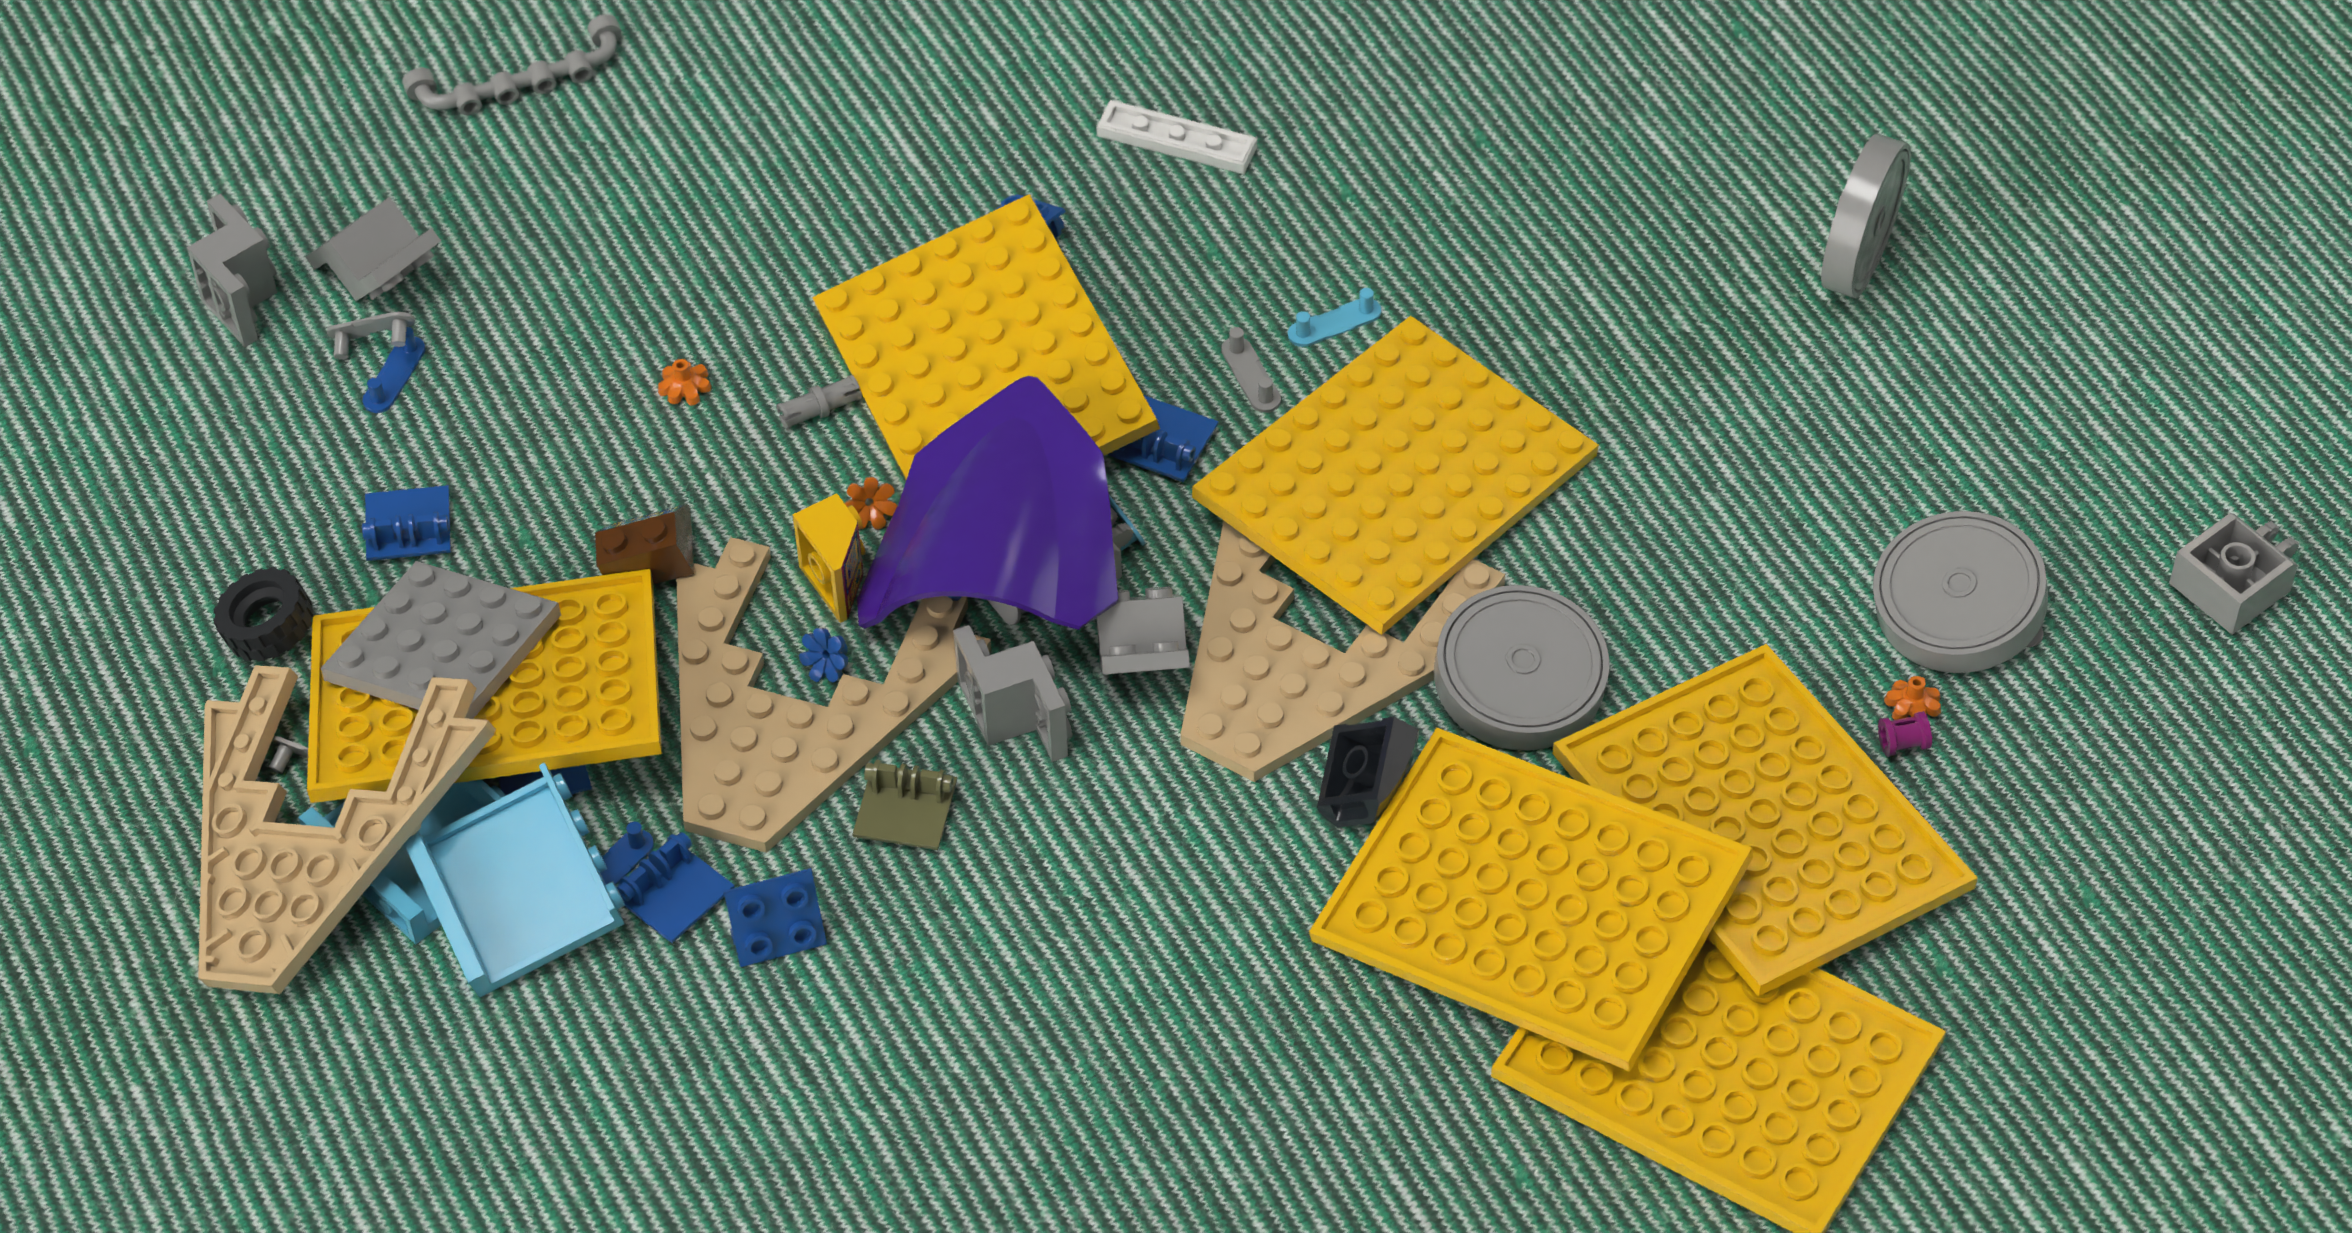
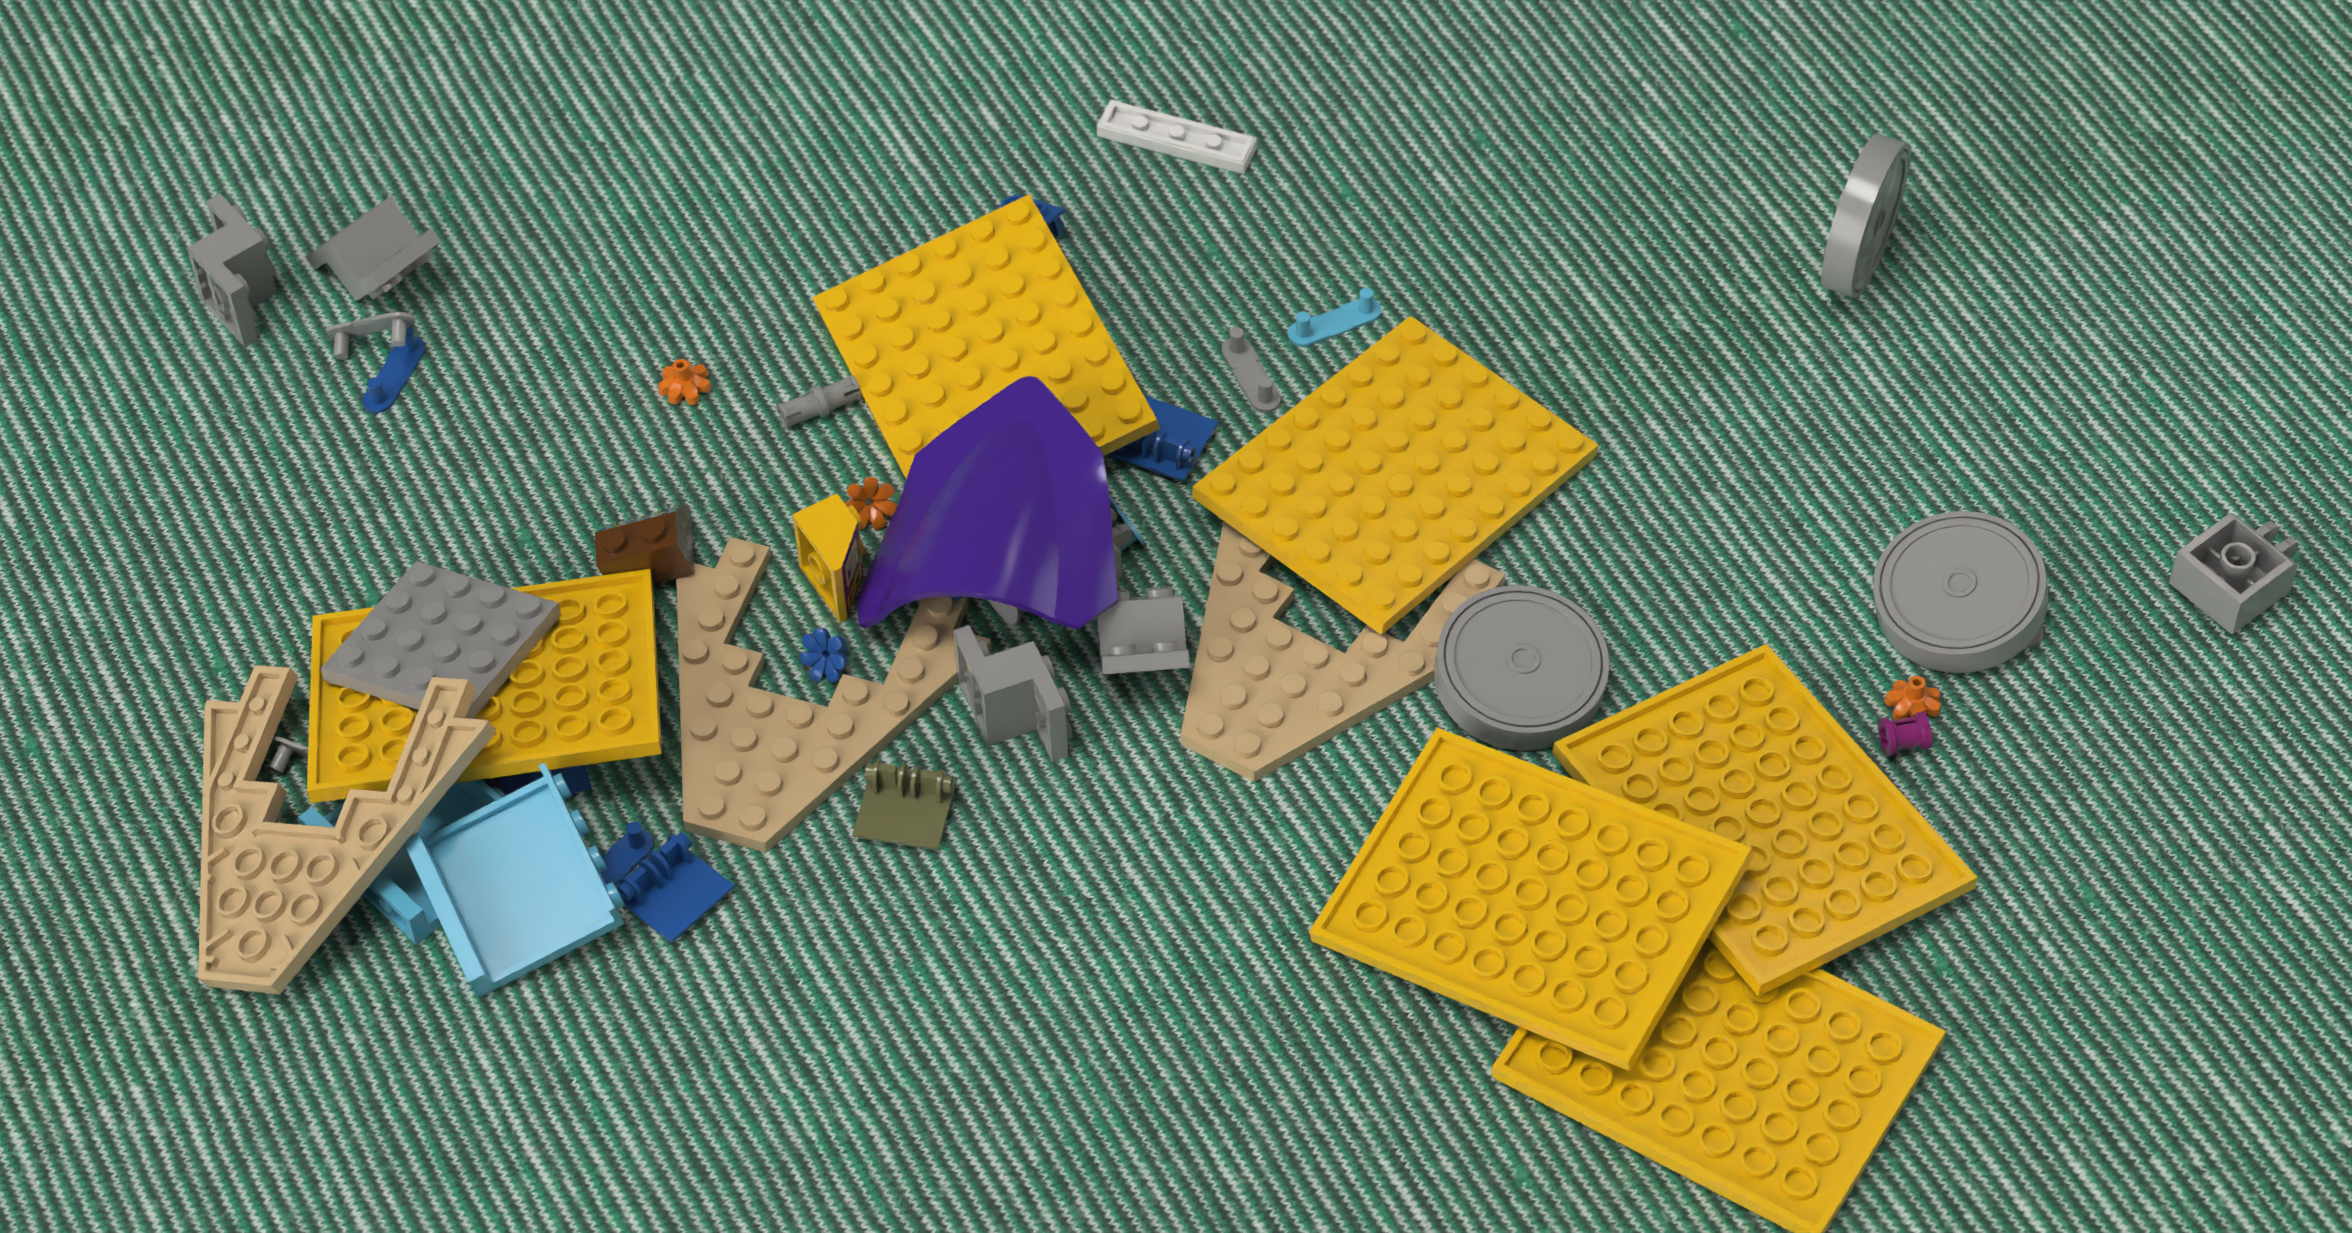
black tyre [213,567,314,662] -> none
blue hinge [362,485,451,561] -> none
light grey bar [402,14,622,115] -> none
blue hinge [724,868,827,967] -> none
black slope [1317,717,1419,828] -> none

